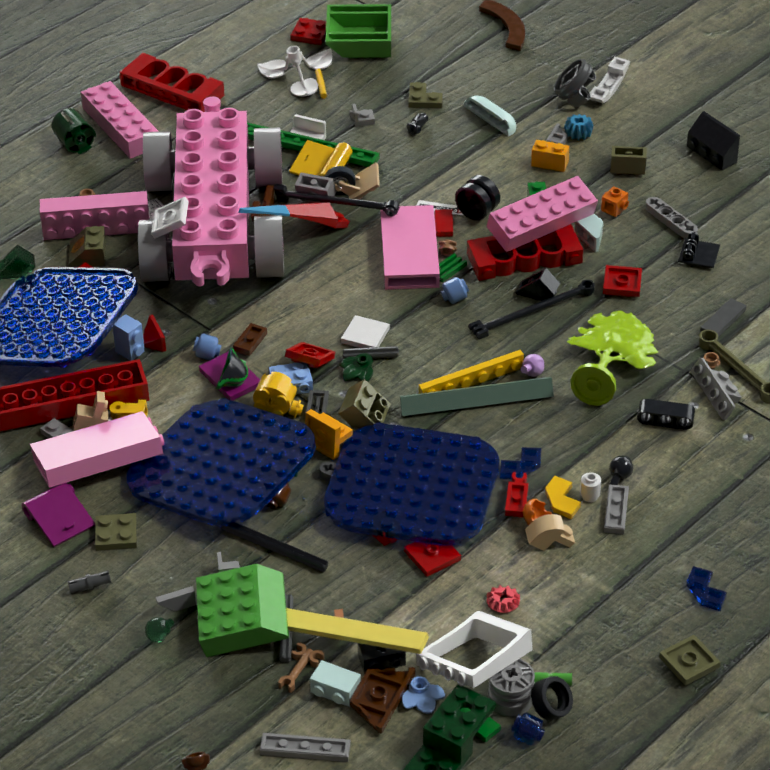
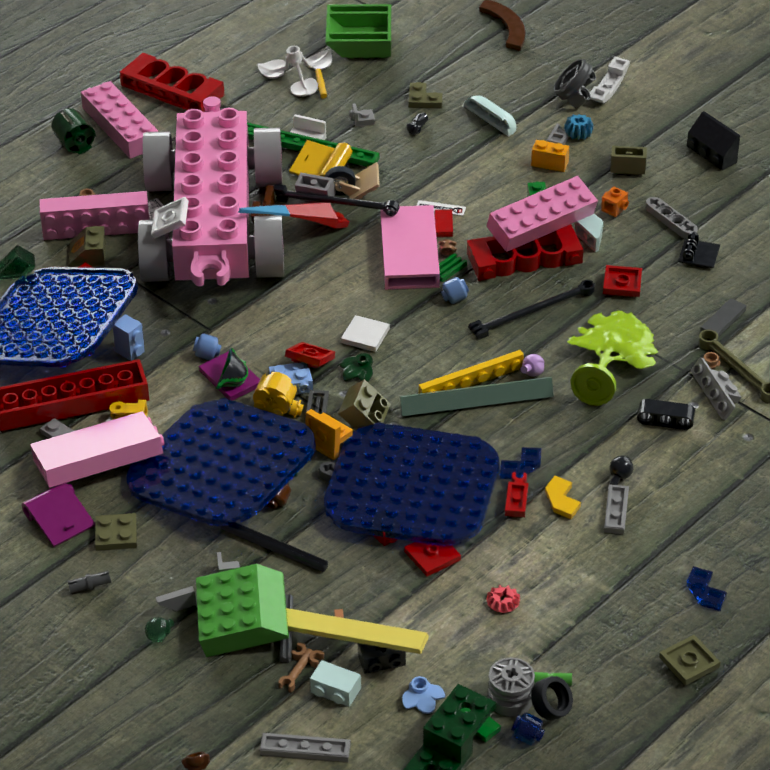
tan brick [73,391,108,431] -> none
red slope [143,314,166,352] -> none
reddish brown plate [233,323,267,356] -> none
red plate [290,18,326,45] -> none
dark grey axle [343,346,399,359] -> none
reddish brown wing [350,667,415,734] -> none
white windscreen [416,611,533,688] -> none
black wheel [455,175,500,221] -> none
black slope [515,268,560,301] -> none
orange hair [523,498,552,526] -> none
tan brick [525,514,575,551] -> none
white brick [580,472,601,502] -> none

